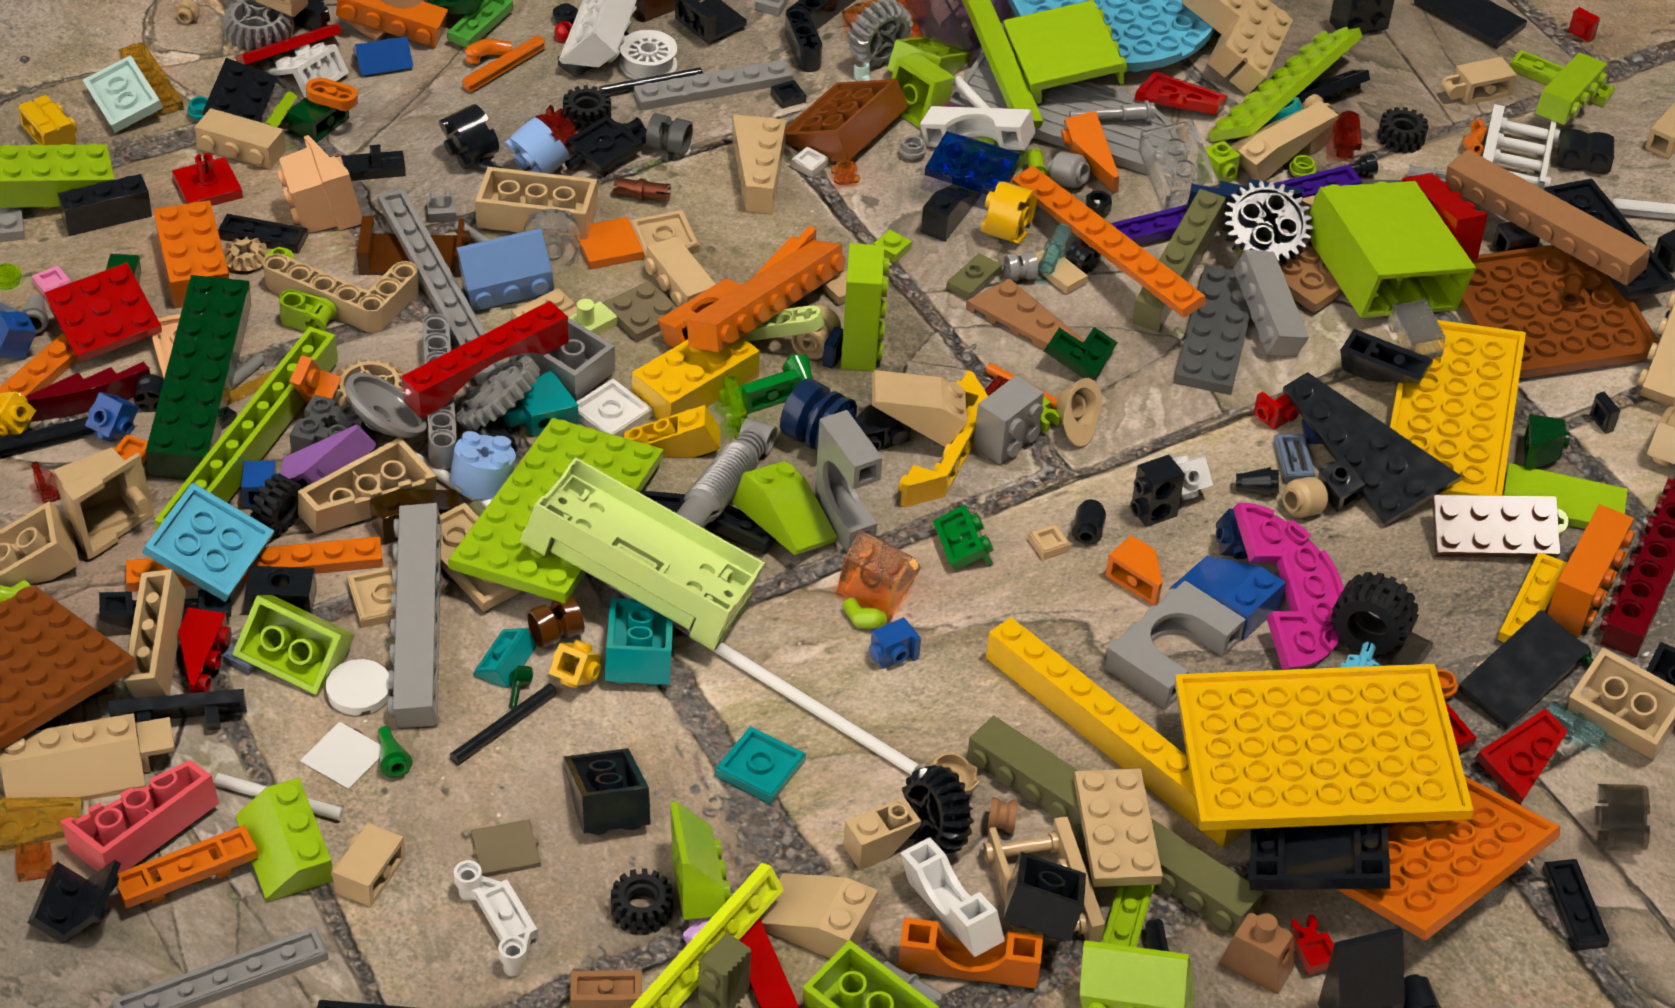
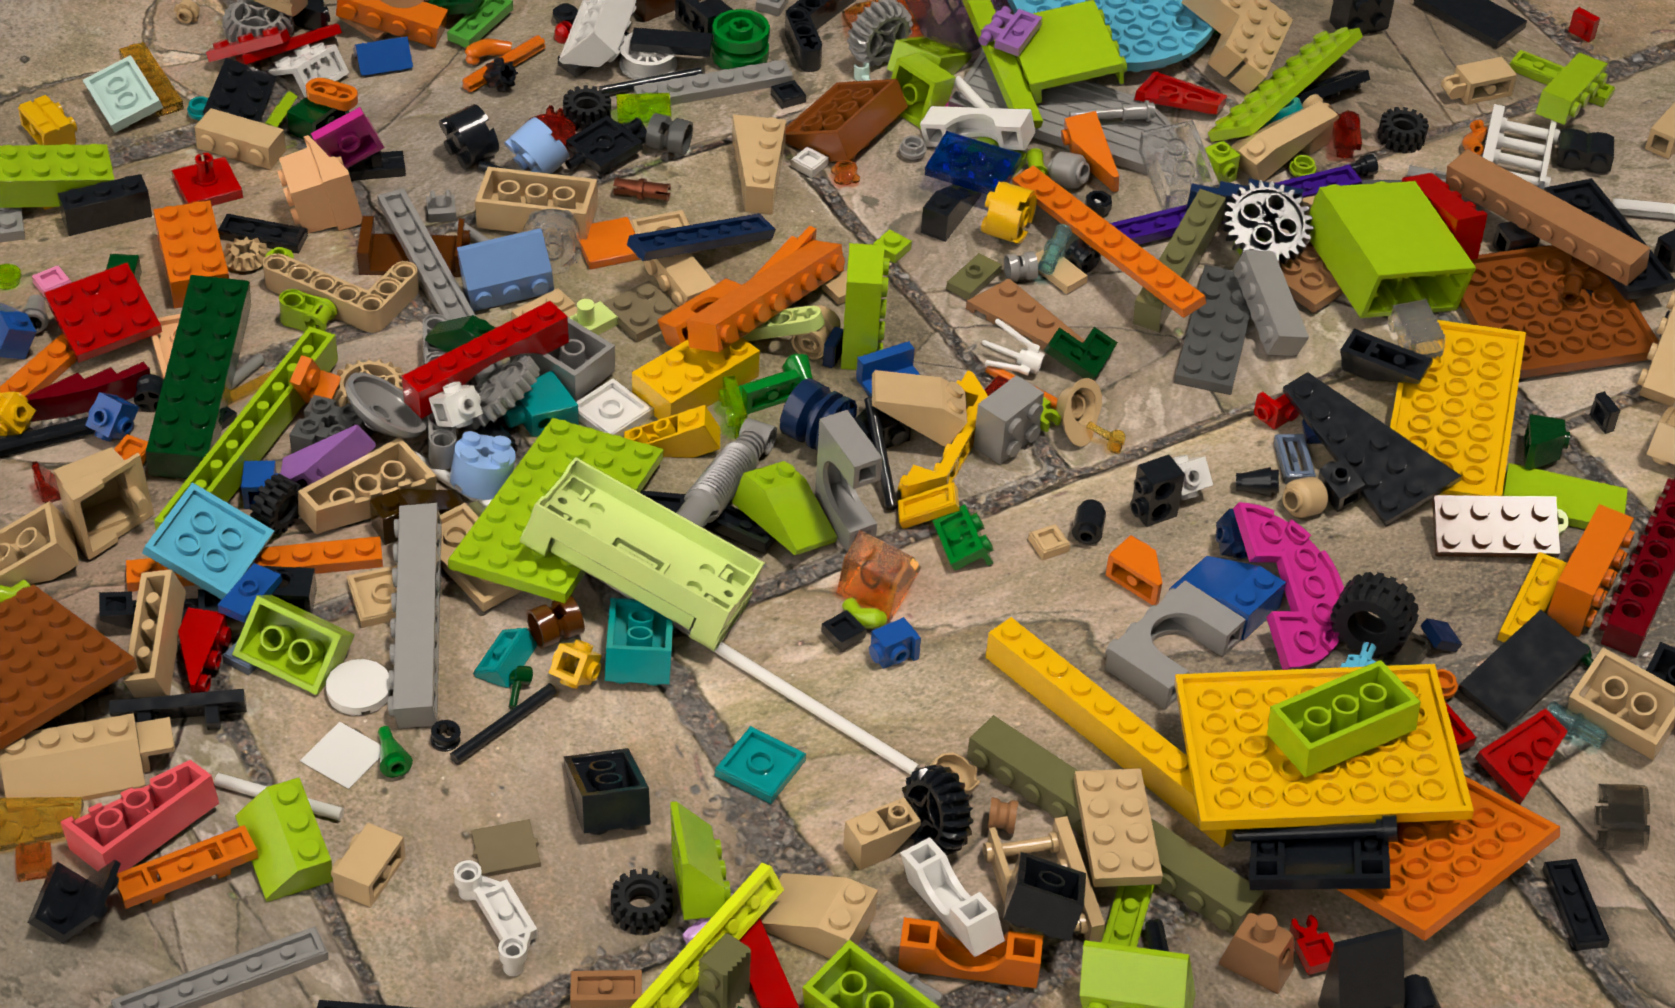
none -> red plate [206,26,290,62]
none -> blue plate [218,563,282,623]
none -> dark pink plate [311,107,385,169]
none -> dark green slope [425,315,496,353]
none -> white brick [428,382,483,428]
none -> black bush [431,720,461,752]
none -> black gear [483,57,518,92]
none -> clear neon green plate [616,93,671,123]
none -> dark blue plate [627,213,776,261]
none -> black tile [631,27,712,57]
none -> green wheel [712,9,770,69]
none -> black plate [821,610,866,651]
none -> blue panel [856,341,920,397]
none -> black bar [864,396,898,510]
none -> yellow tile [898,482,960,529]
none -> medium lavender plate [978,6,1042,56]
none -> white plant [982,319,1045,376]
none -> clear yellow hand [1086,421,1126,454]
none -> black piece [1232,815,1398,843]
none -> lime brick [1267,660,1421,778]
none -> dark blue tile [1420,618,1463,652]

